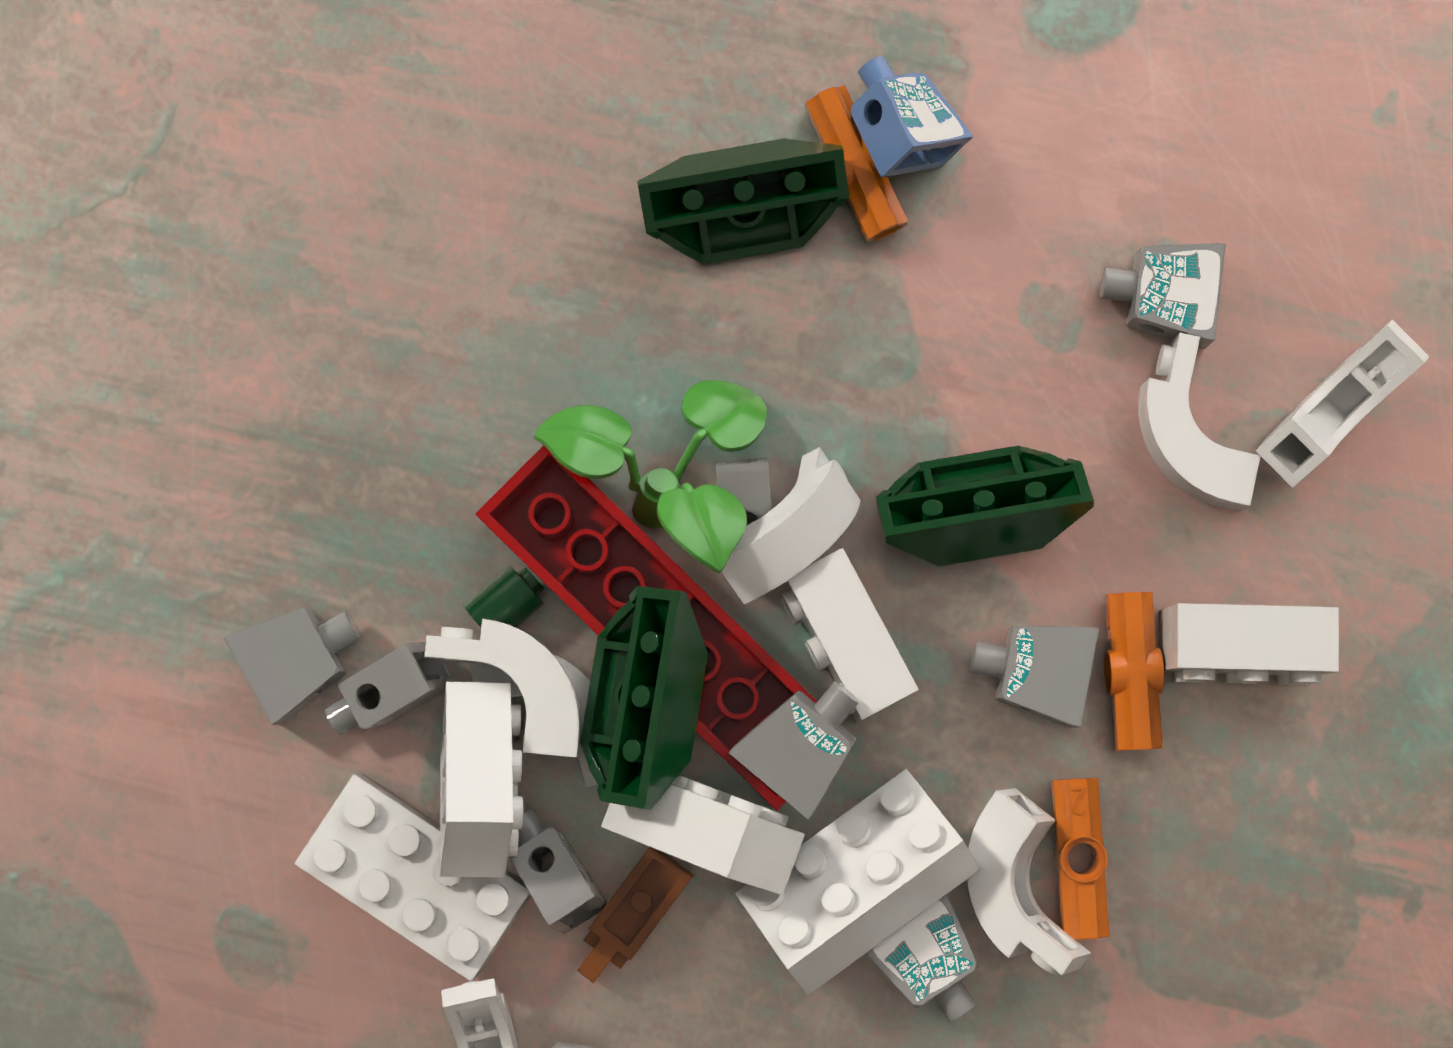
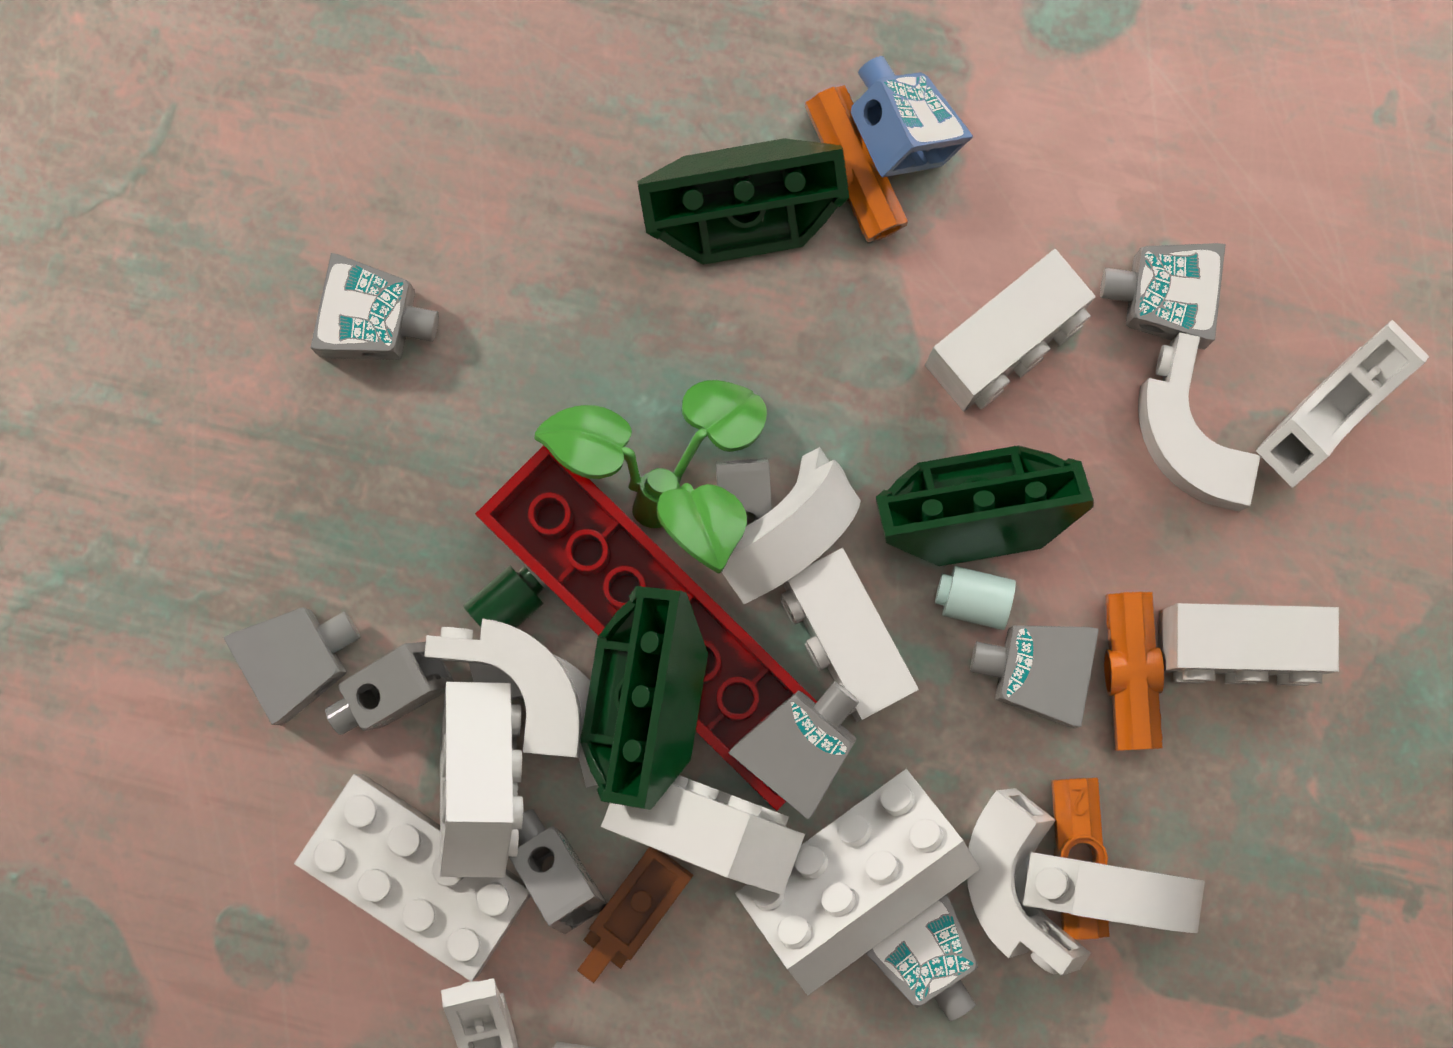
none -> torso [310,253,439,360]
none -> white brick [925,249,1096,412]
none -> light aqua brick [935,566,1016,630]
none -> white arch [1023,852,1205,933]

